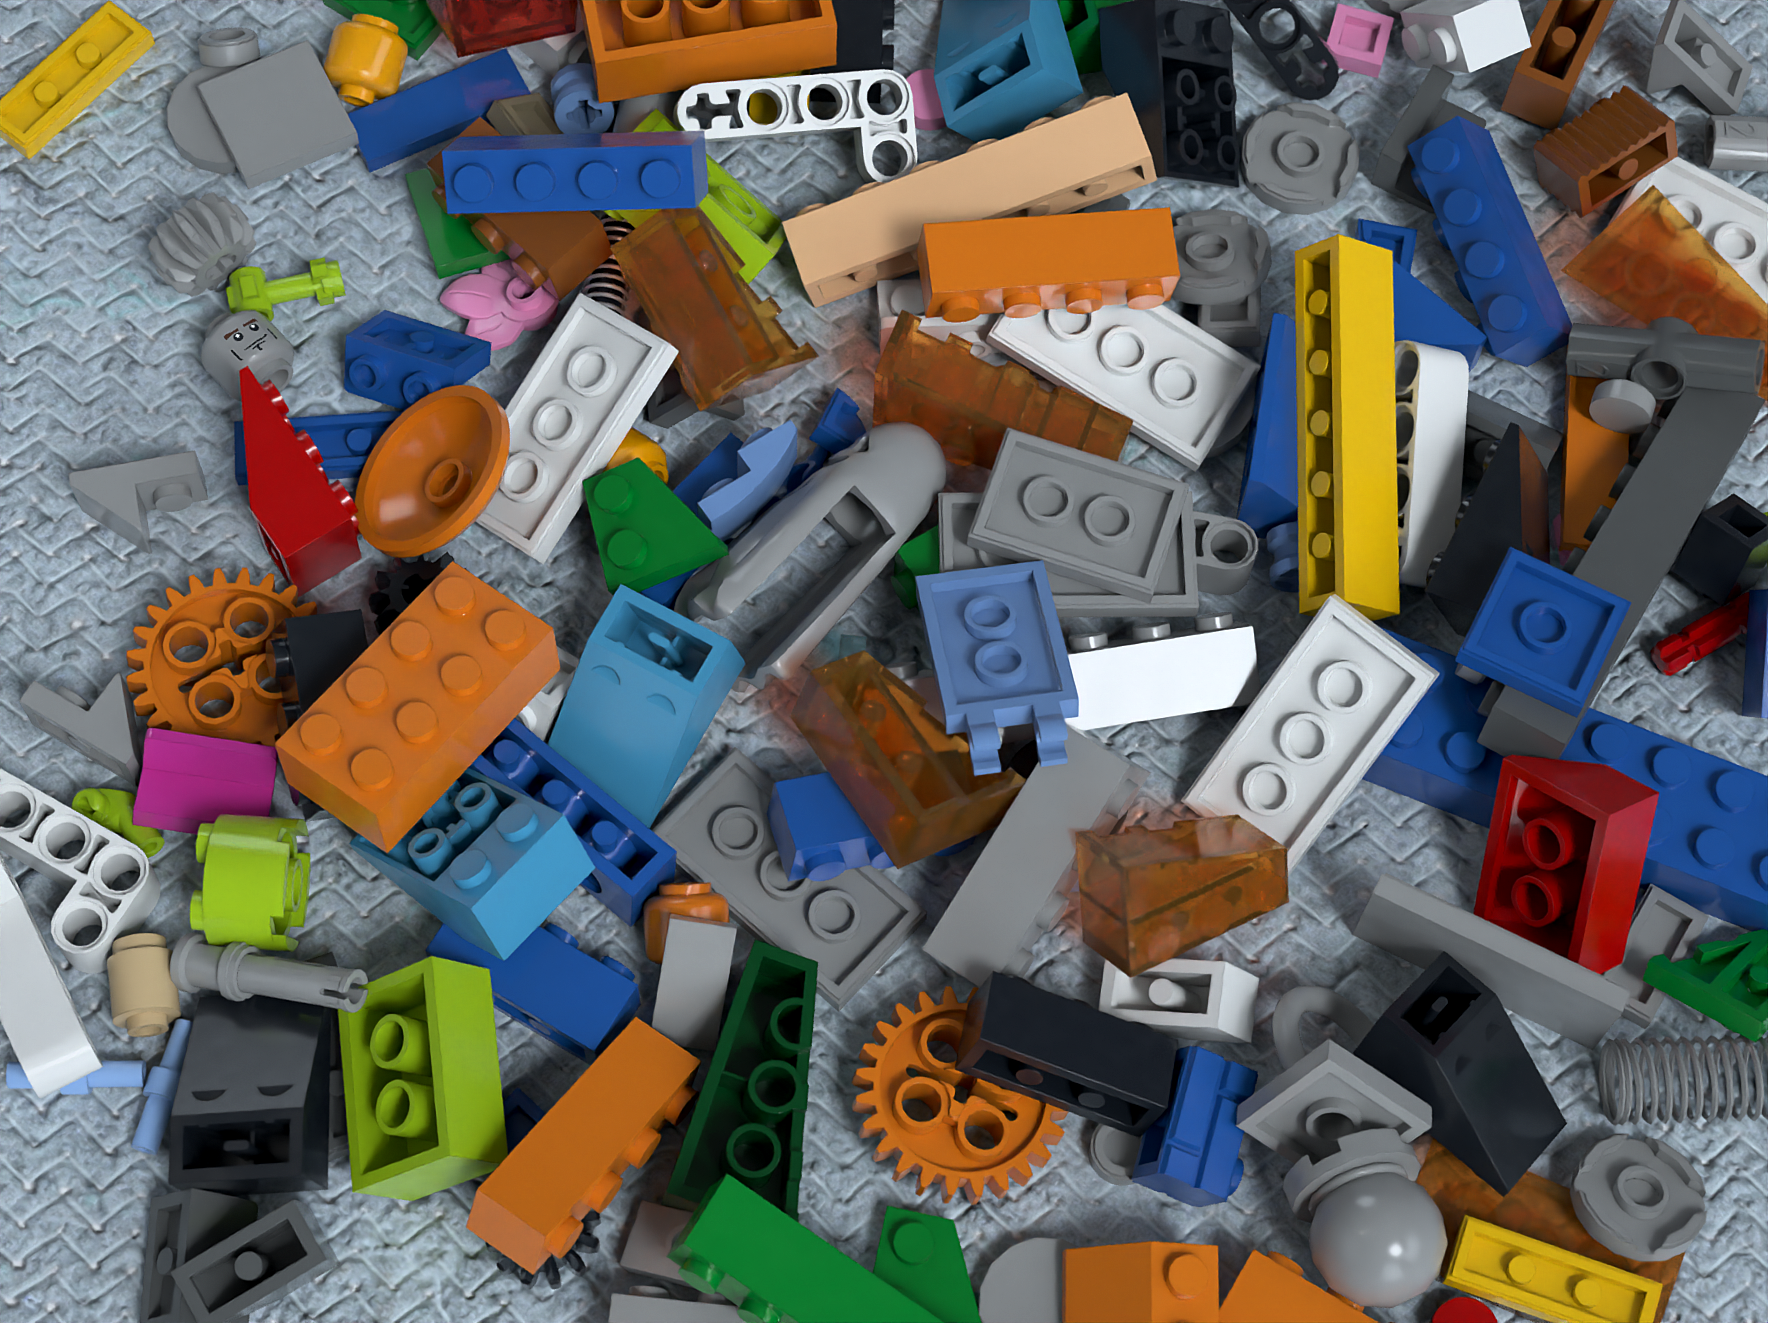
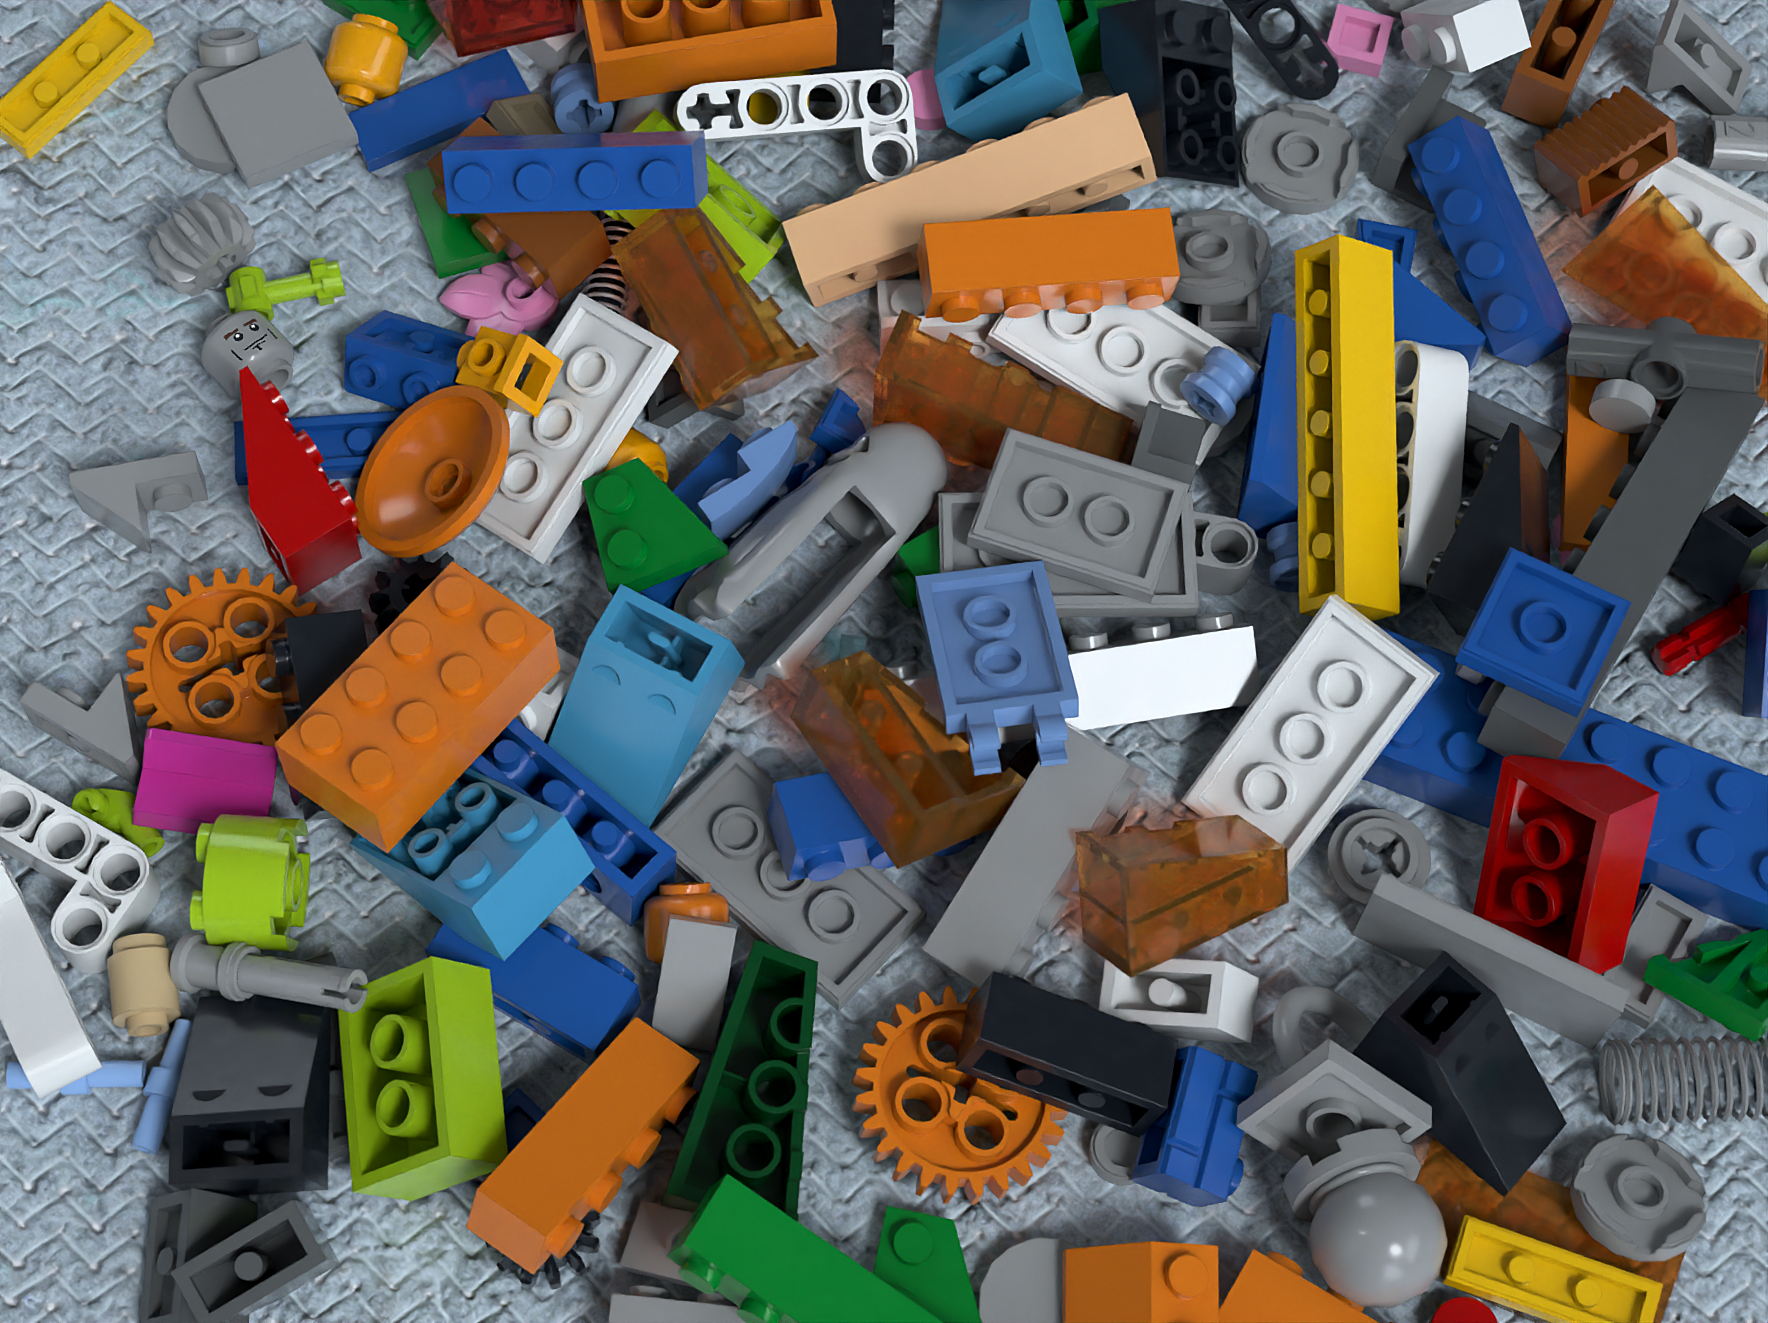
none -> light orange brick [455,325,564,418]
none -> dark grey panel [1129,400,1206,491]
none -> medium blue wheel [1179,346,1260,426]
none -> light grey gear [1326,809,1431,908]

